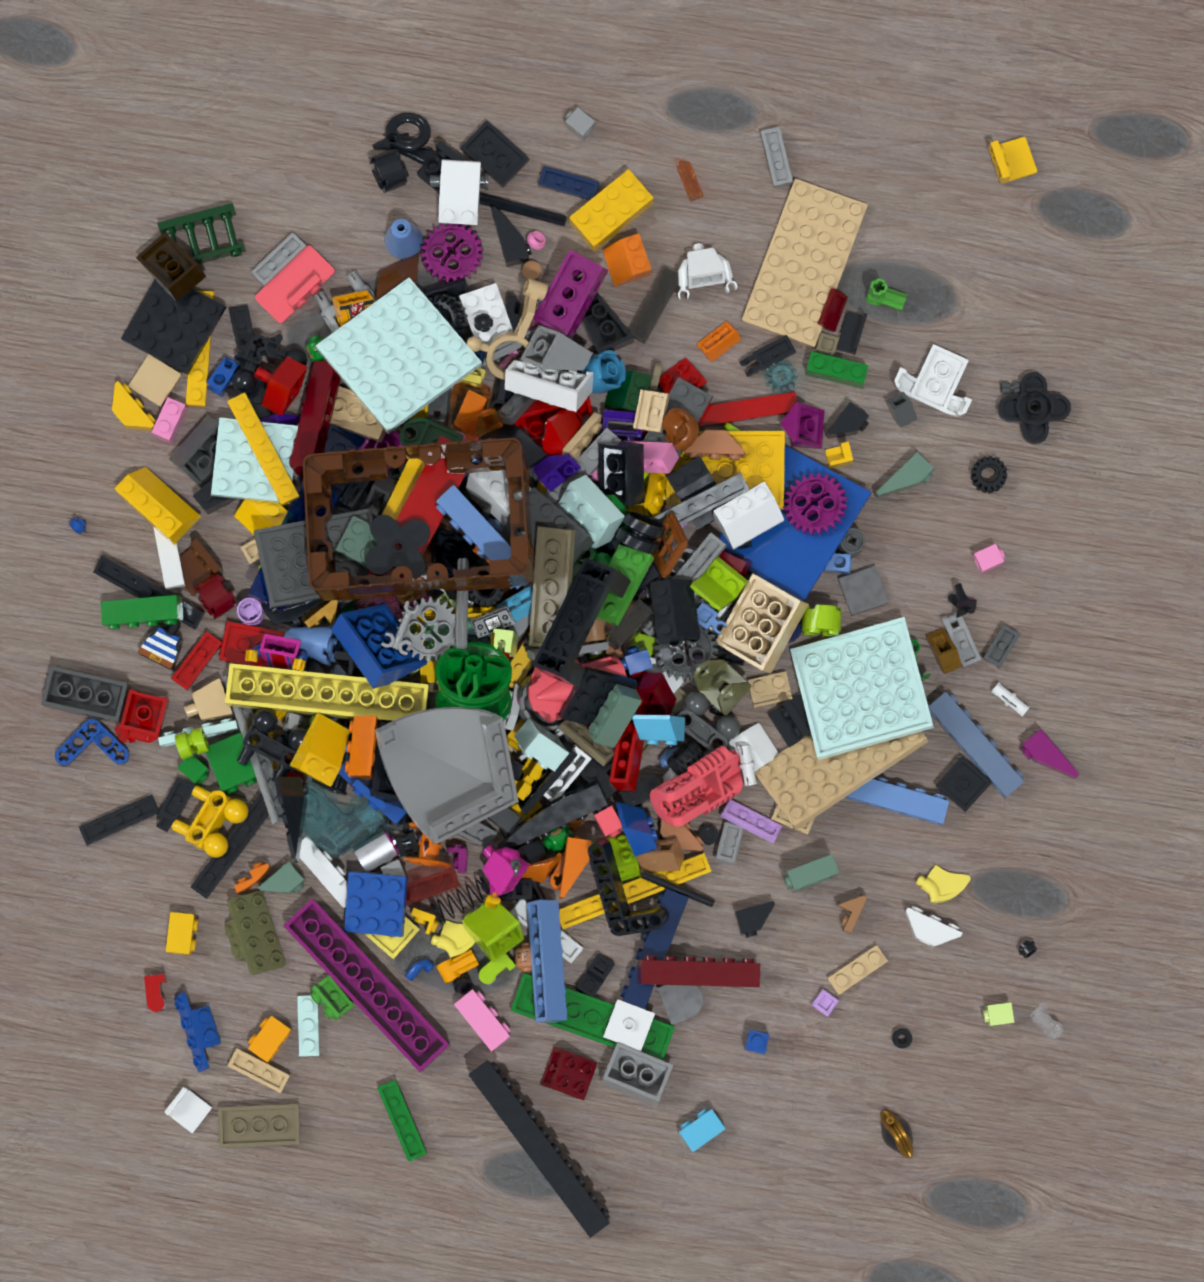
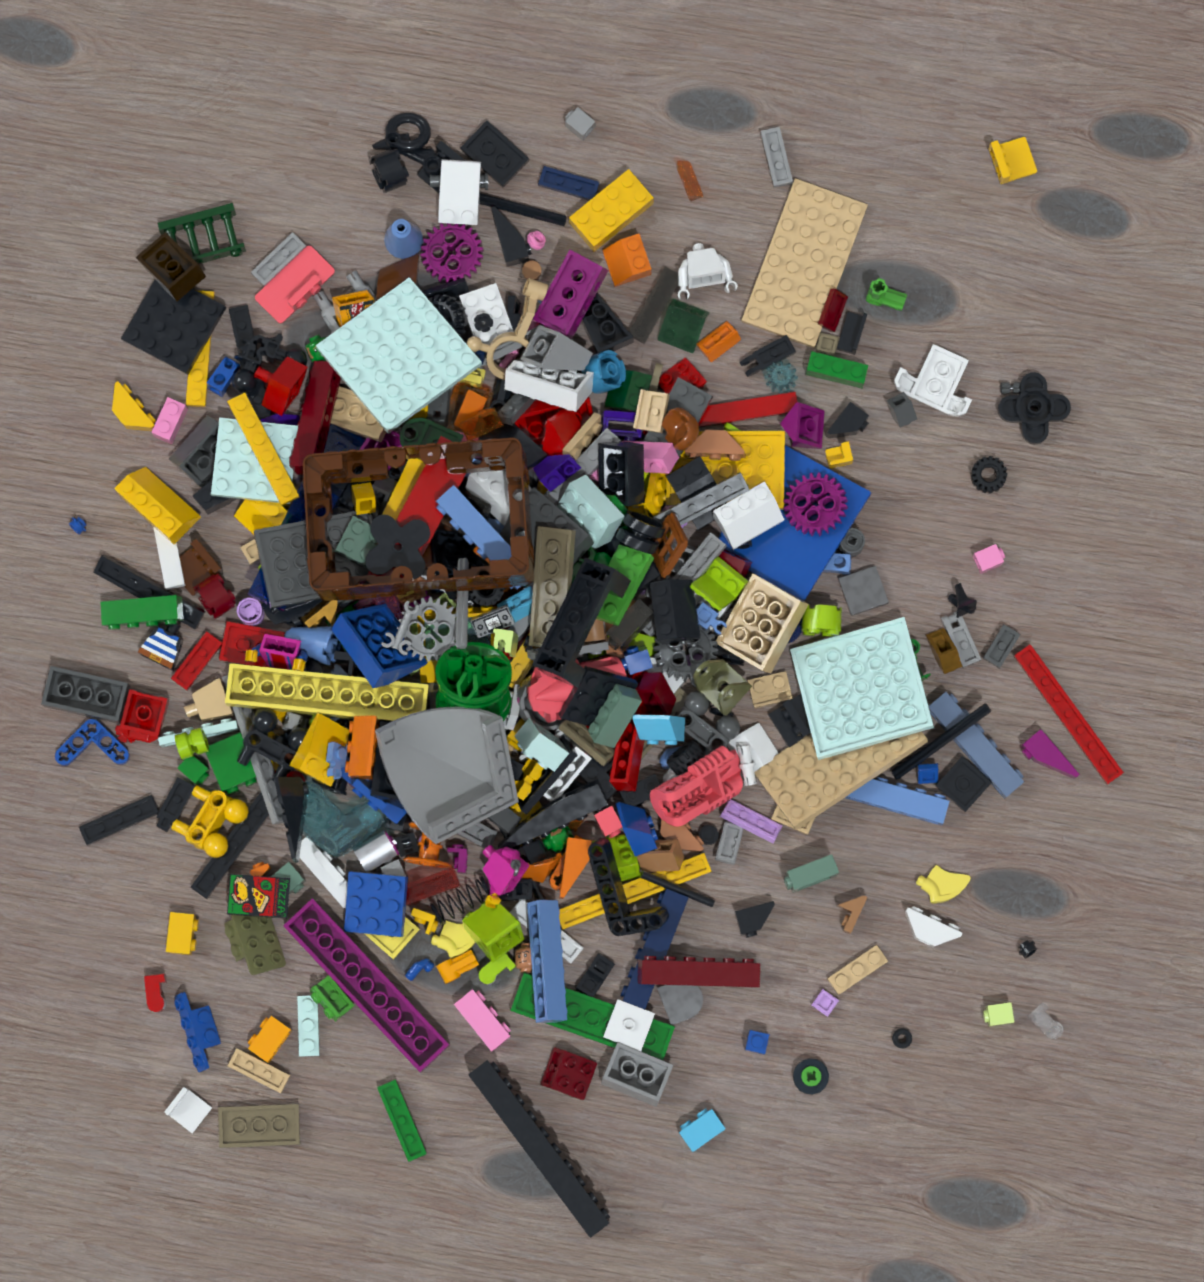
tan tile [128,354,182,408] -> none
black plate [454,975,473,995] -> none
sand green slope [875,452,934,499] -> none
pearl gold hat [880,1110,913,1158] -> none
white pin [991,682,1030,717] -> none
none -> tile [227,874,290,919]
none -> medium blue plate [326,742,347,780]
none -> yellow brick [351,482,376,515]
none -> clear green bracket [657,299,710,353]
none -> black wheel [793,1058,829,1095]
none -> black axle [892,703,991,779]
none -> blue tile [918,763,938,784]
none -> red plate [1014,644,1124,785]

